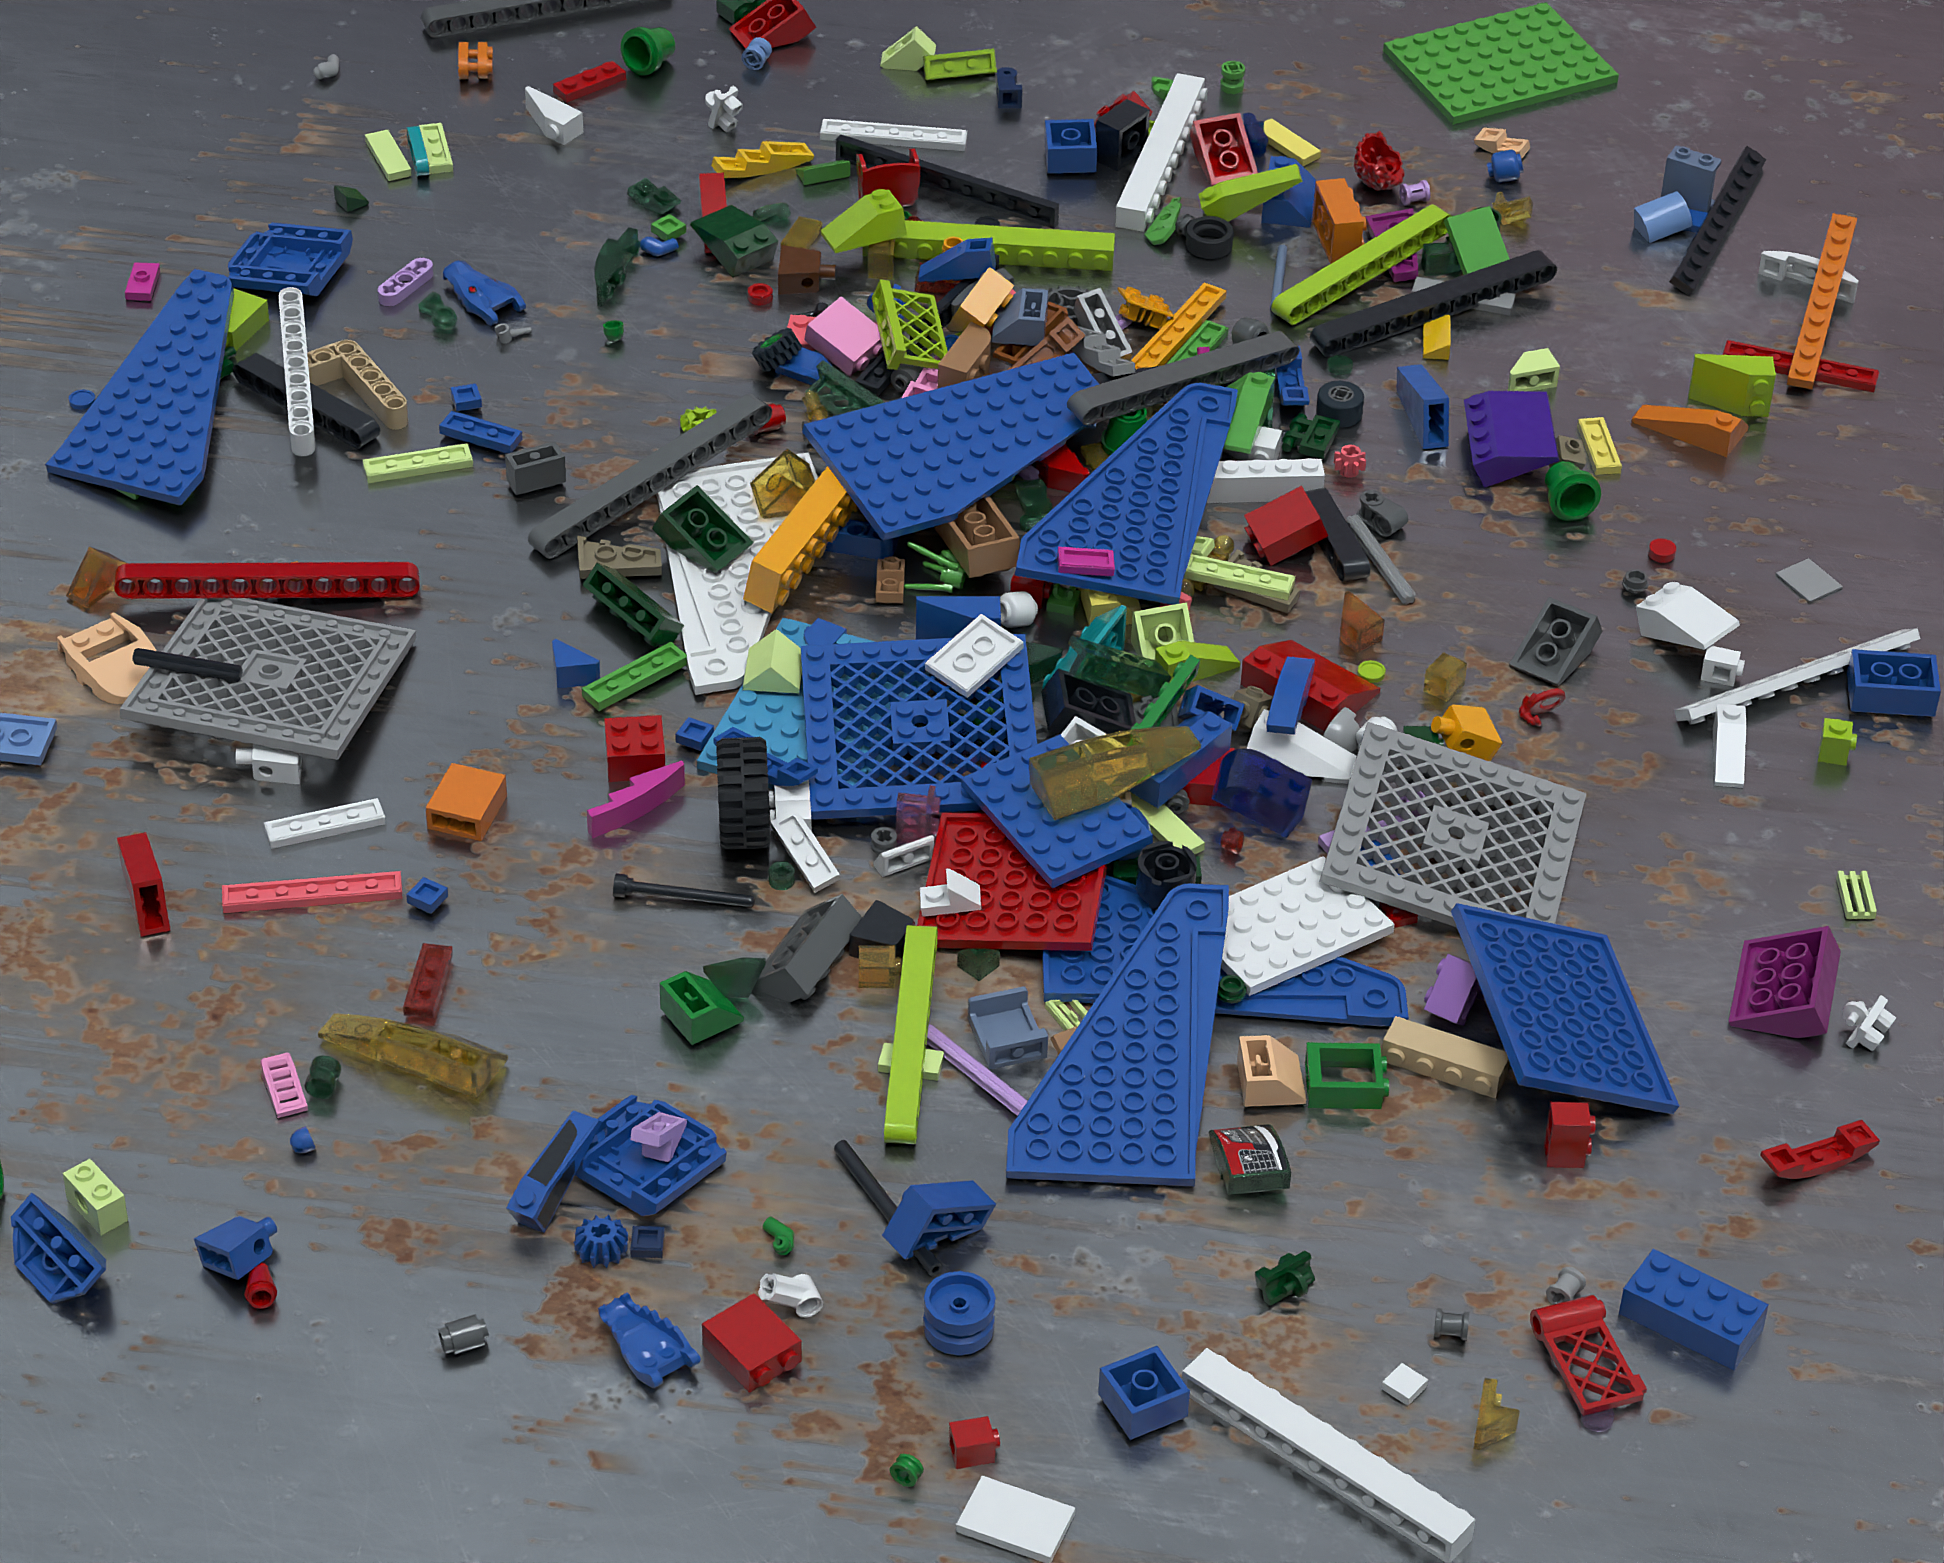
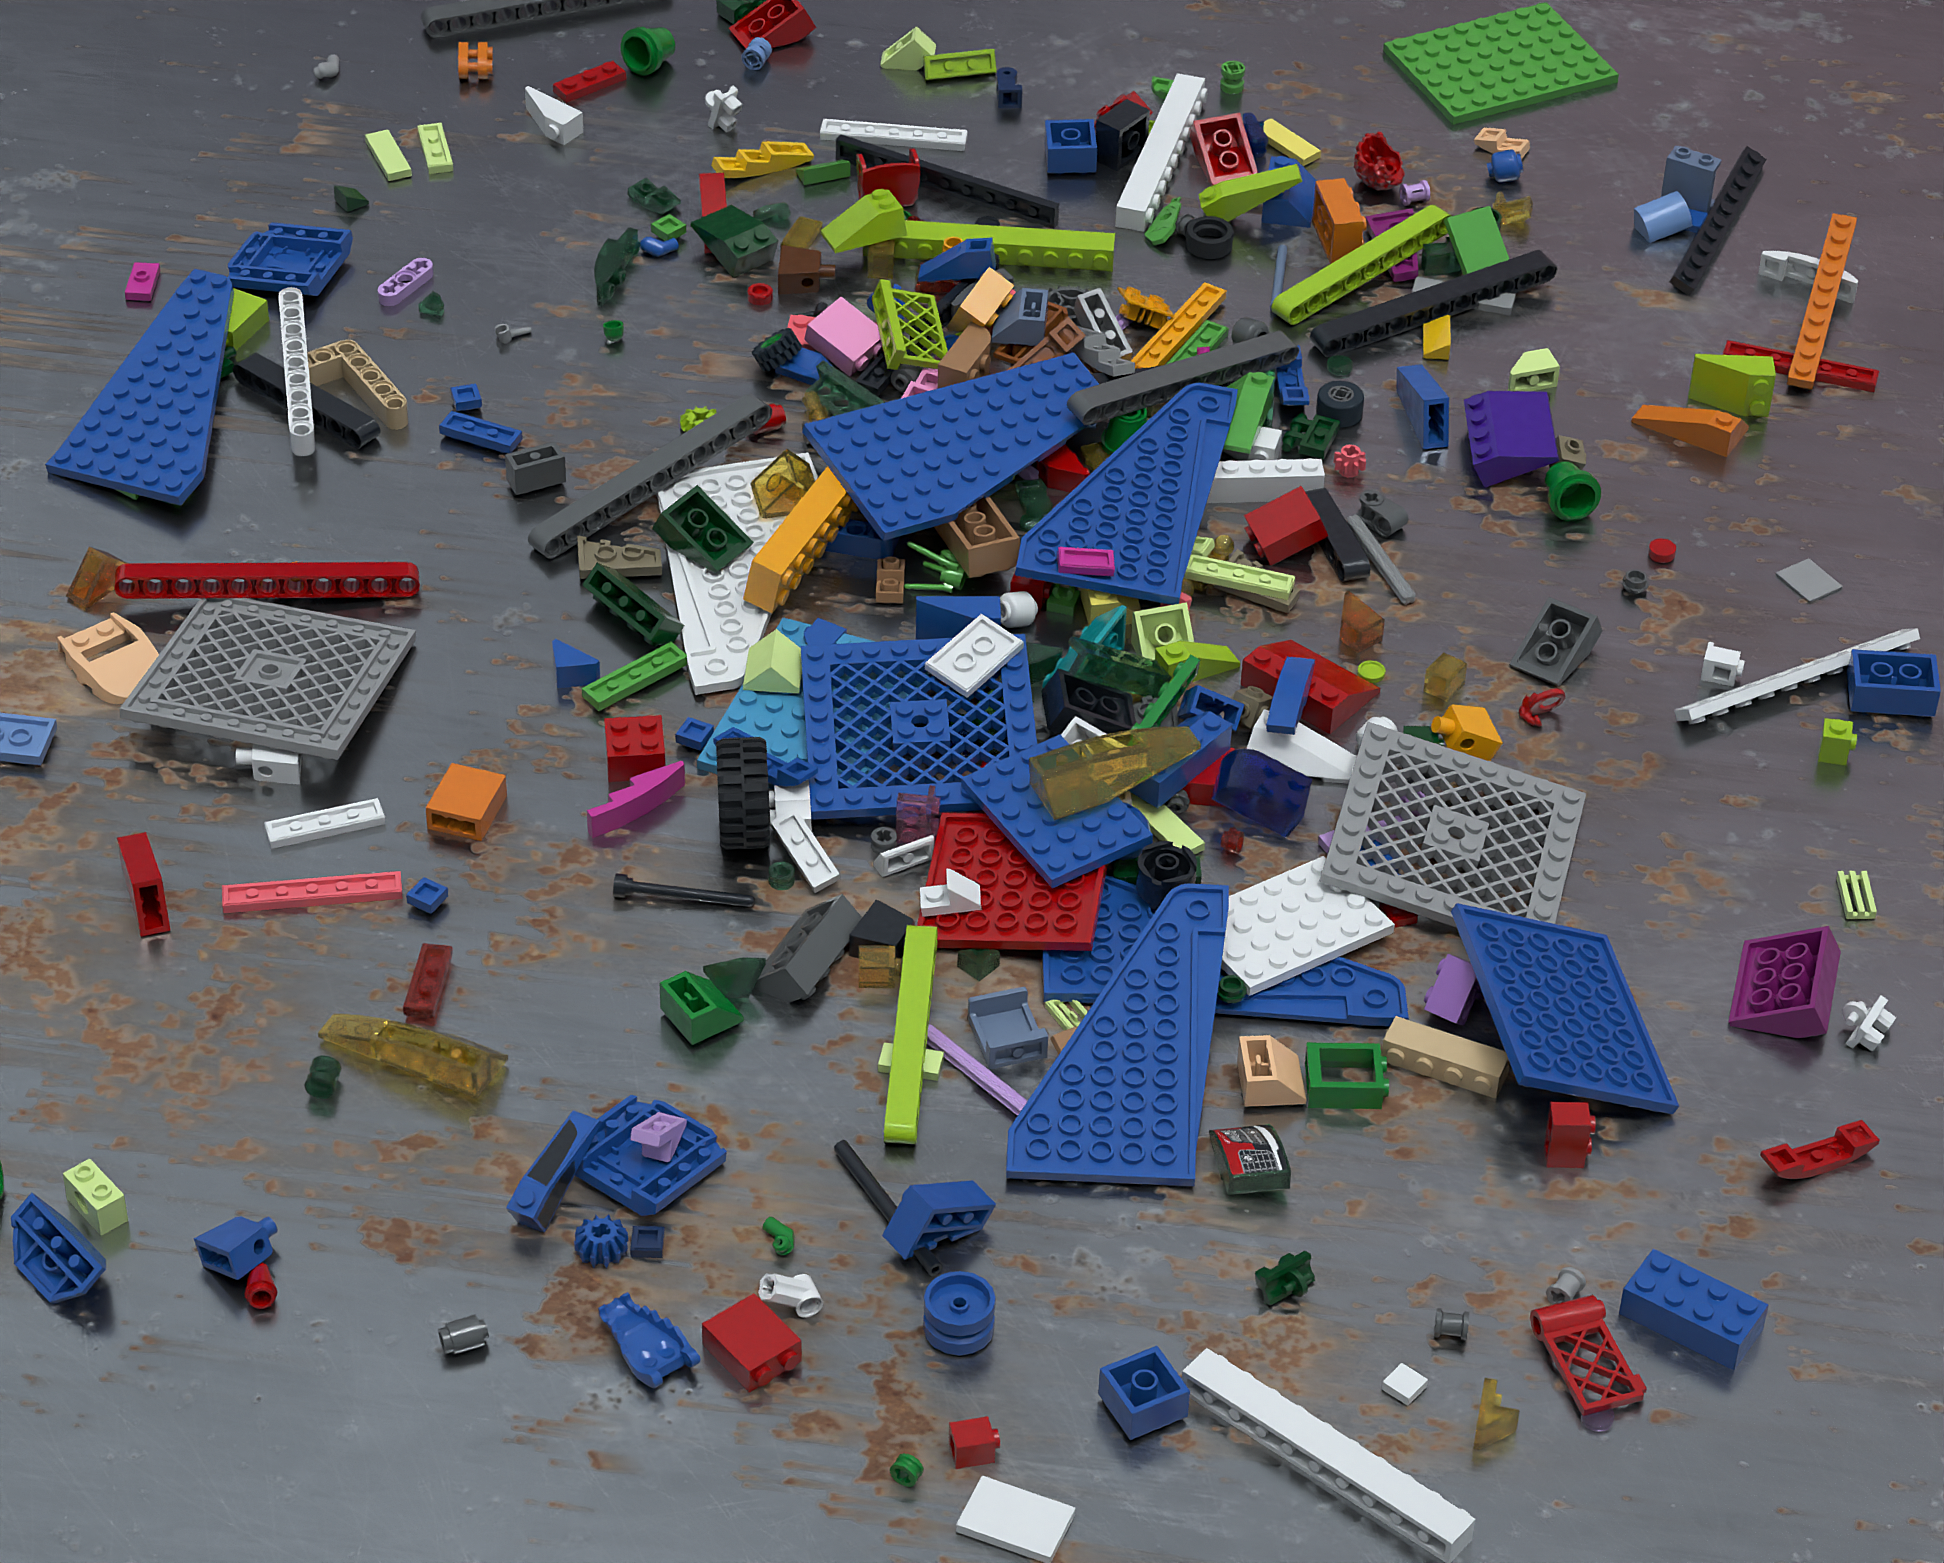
blue piece [68,389,96,410] -> none
black axle [132,648,243,682] -> none
bright pink slope [260,1053,308,1118] -> none
blue hinge [290,1126,316,1154] -> none
yellowish green tile [363,443,473,483] -> none
teal beam [407,126,429,177] -> none
clear green plate [431,306,457,330] -> none
blue animal [443,260,526,326] -> none
light grey brick [1323,707,1360,753] -> none
light yellow tile [1577,417,1622,475] -> none
white slope [1635,582,1740,650] -> none
white slope [1713,704,1746,788] -> none

